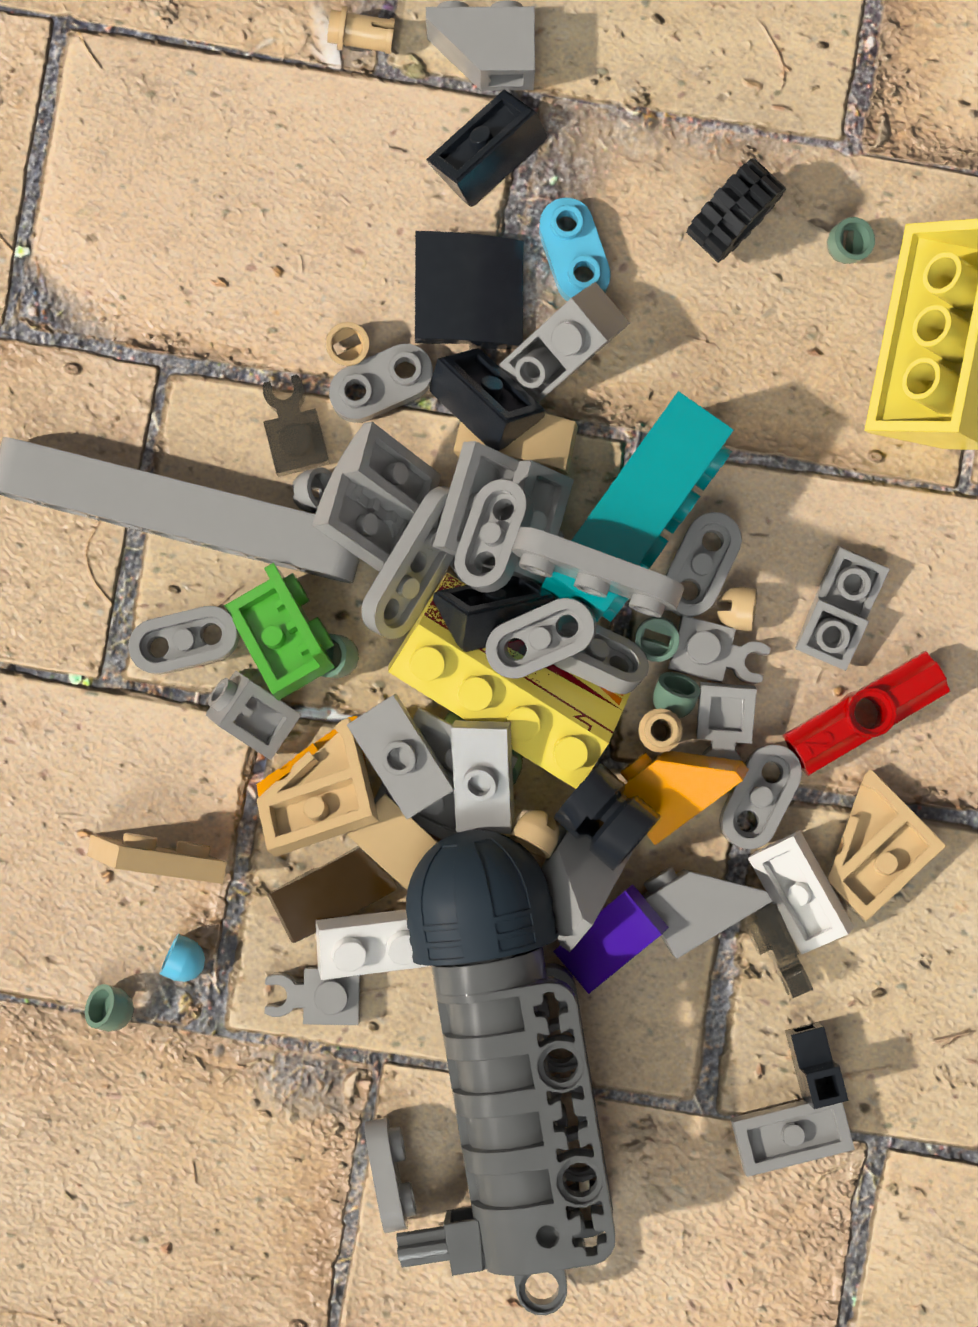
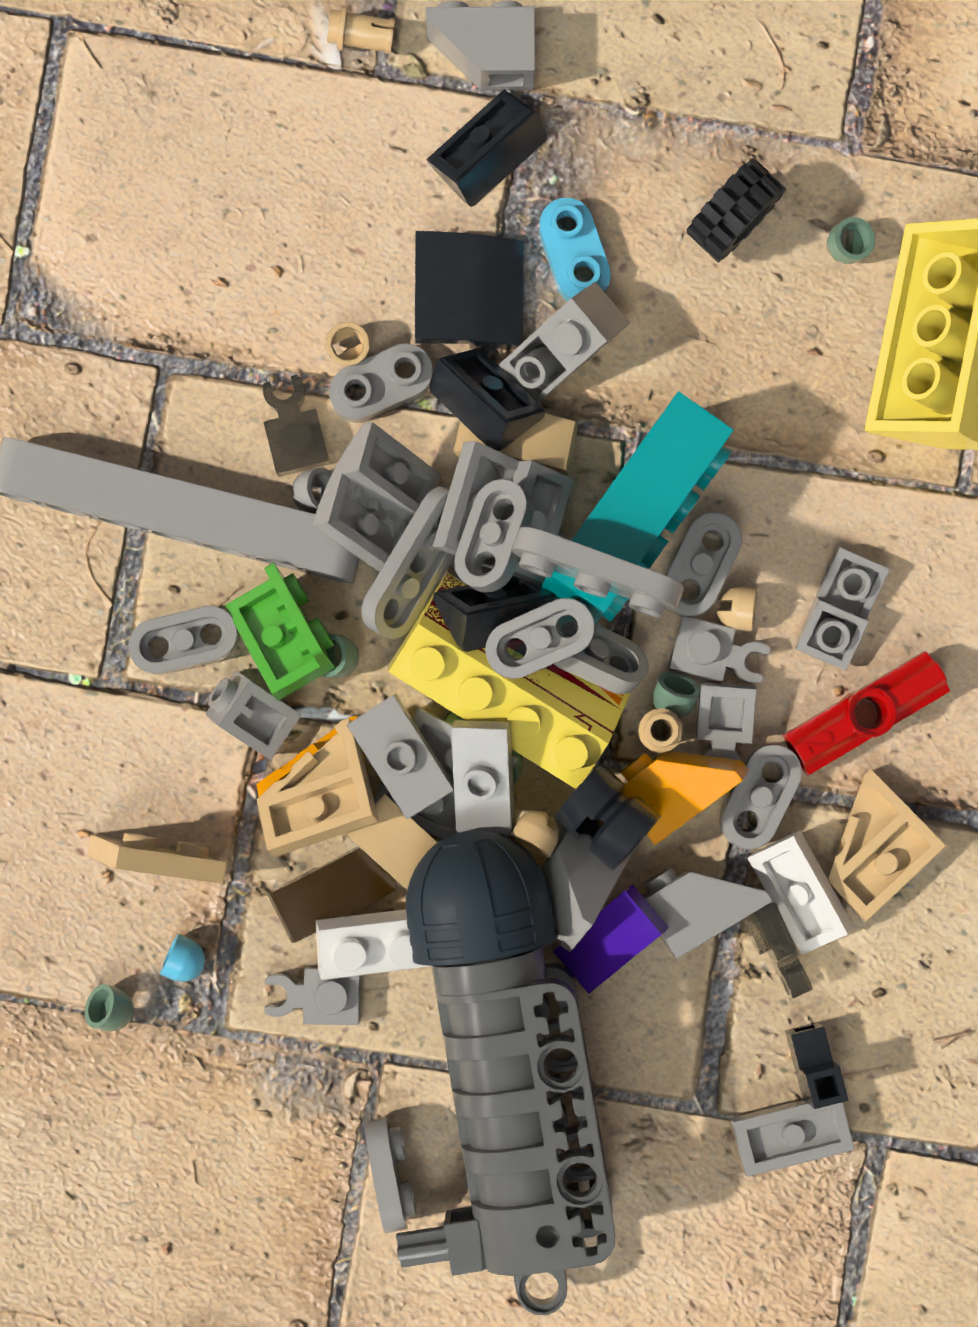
sand green hinge [635,617,679,662] -> none

